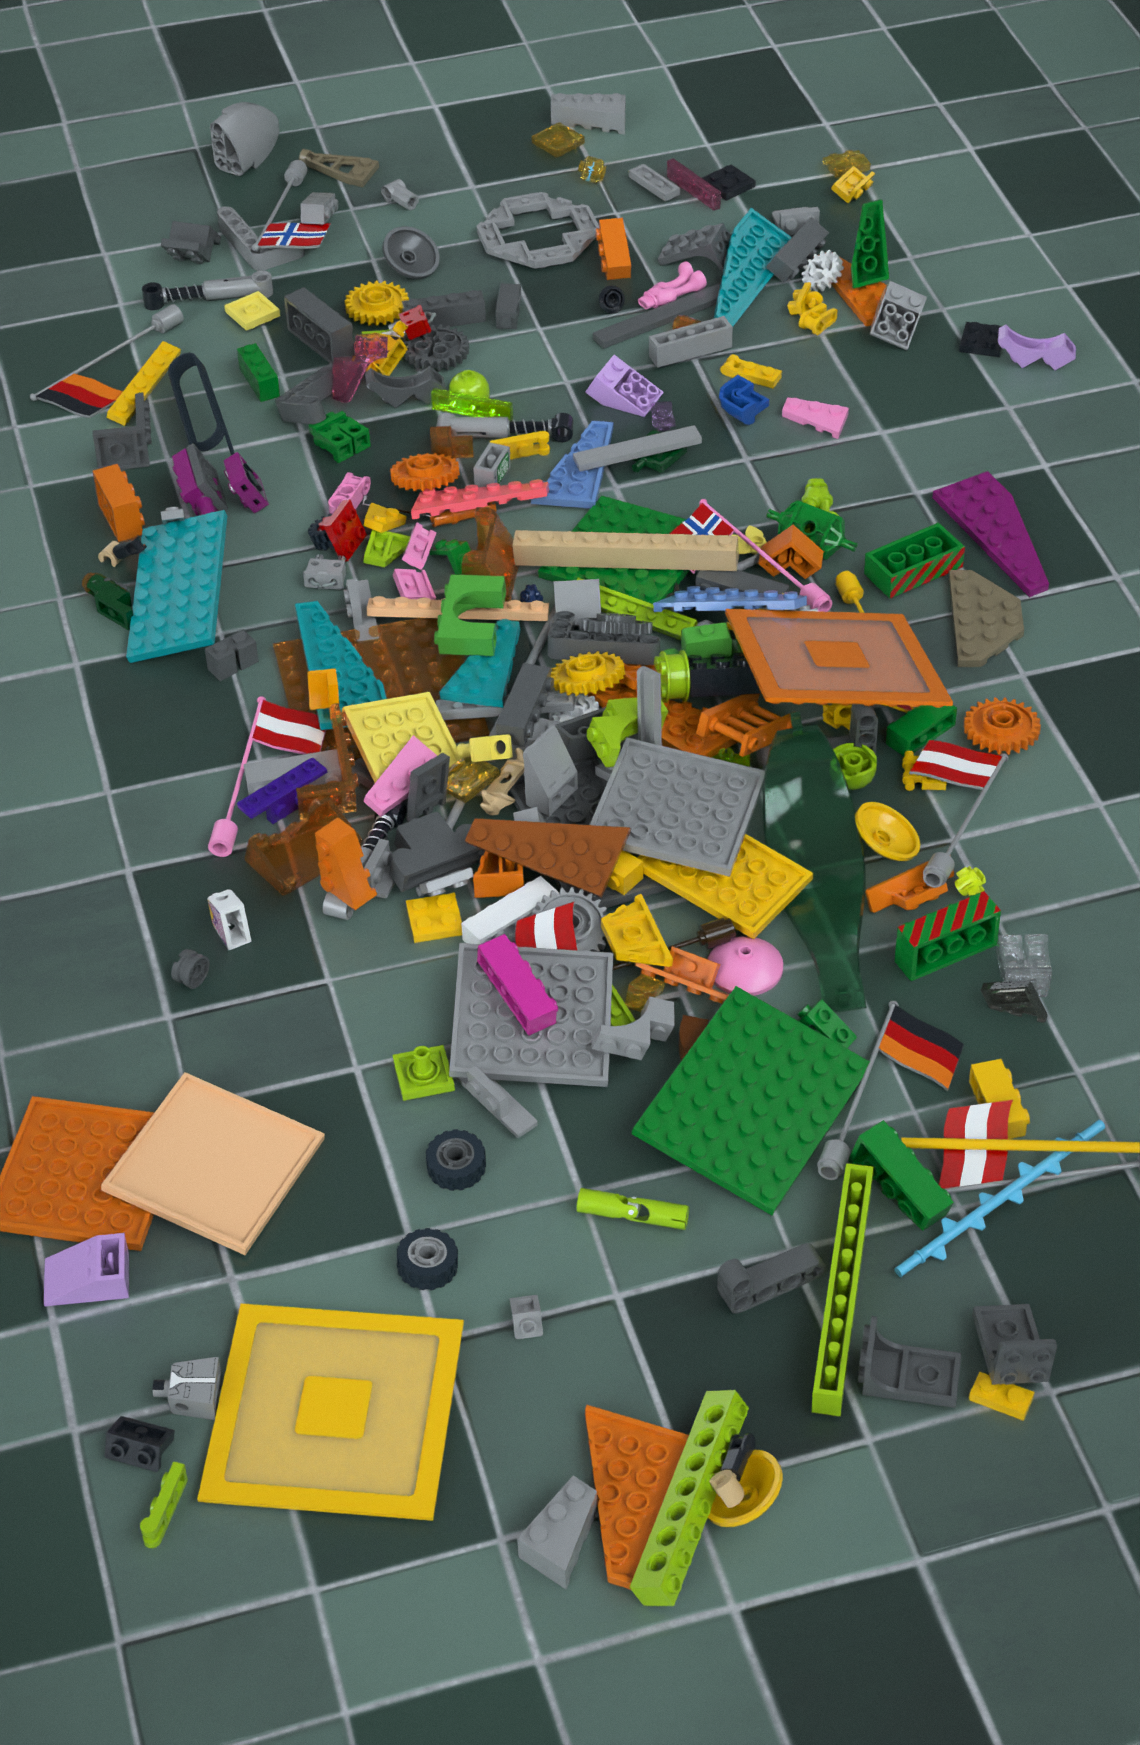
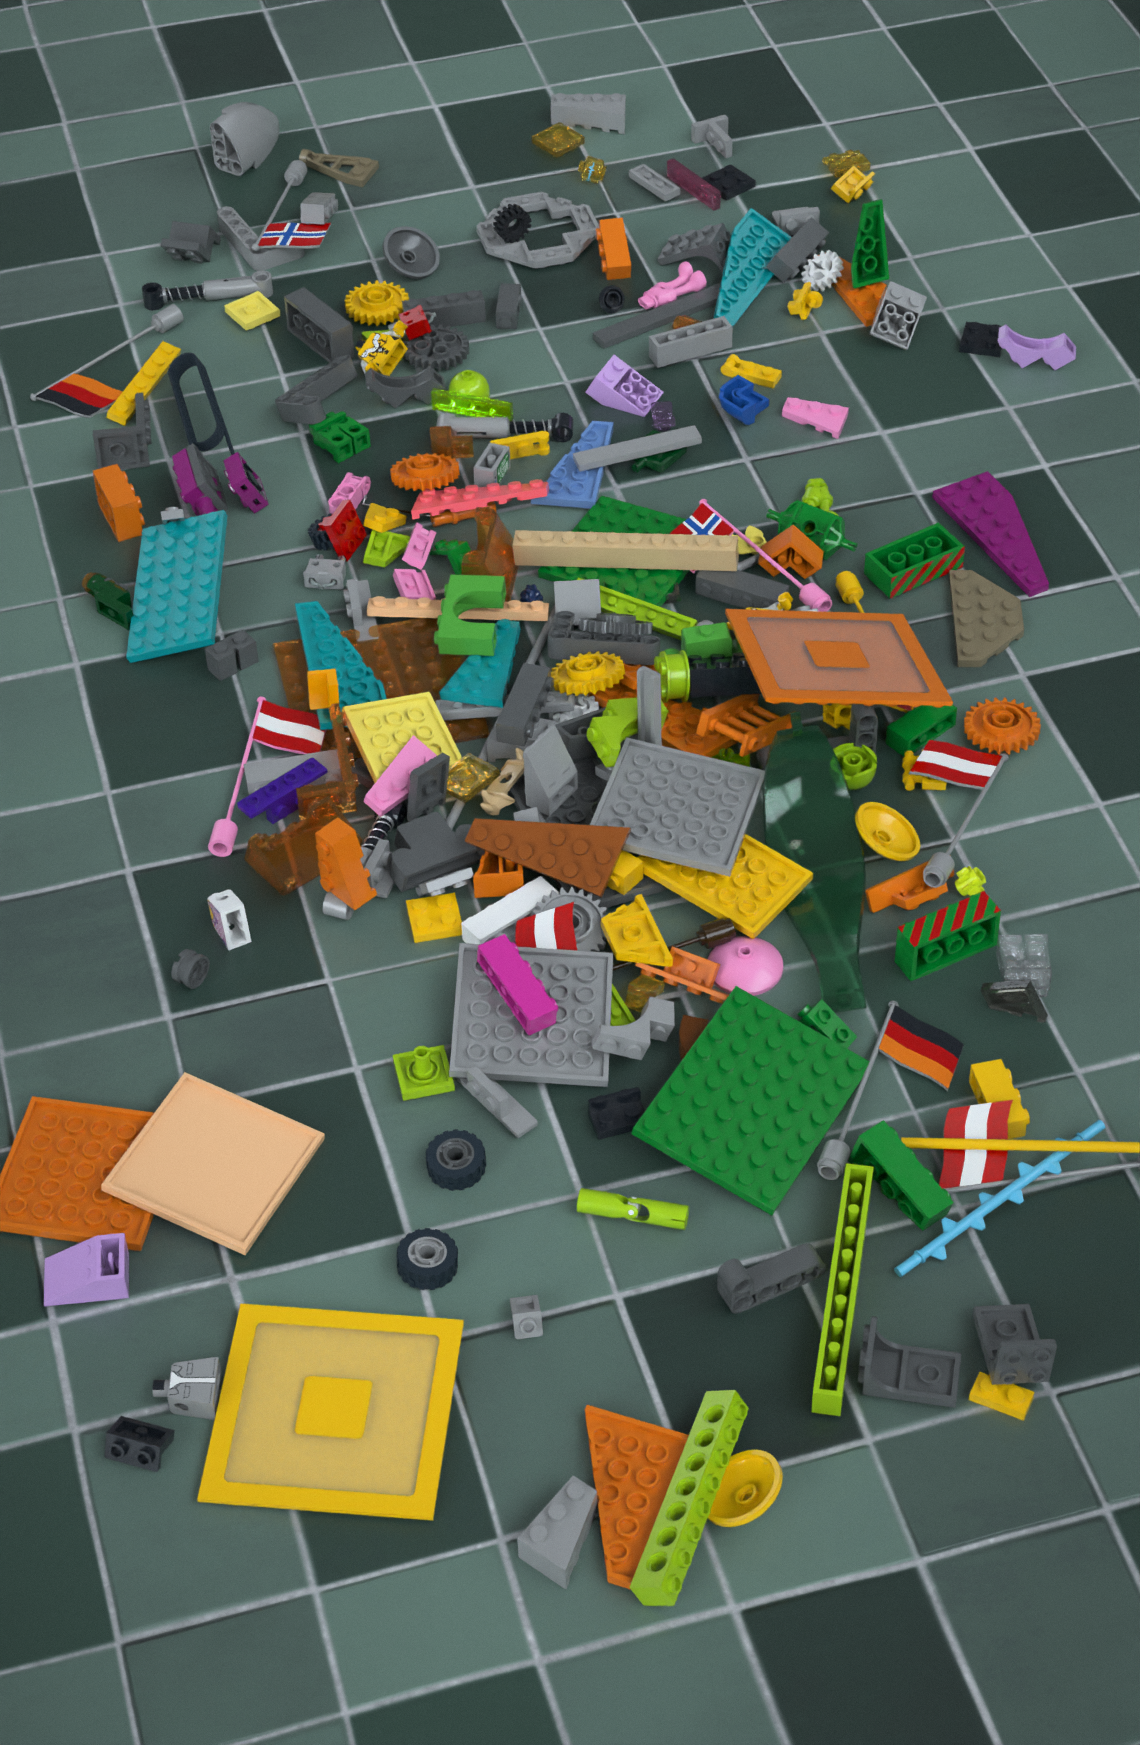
black piece [98,535,147,567] -> none
lime plate [140,1461,188,1549] -> none
green brick [237,343,280,402] -> none
clear pink arch [332,333,388,403] -> none
light grey piece [381,179,419,211] -> none
light yellow bracket [457,734,513,762] -> none
medium blue wing [653,586,807,612] -> none
piece [709,1433,756,1508] -> none
yellow piece [799,303,838,335] -> none
none -> black tyre [493,204,532,243]
none -> black bracket [588,1087,645,1140]
none -> light grey bracket [691,114,733,158]

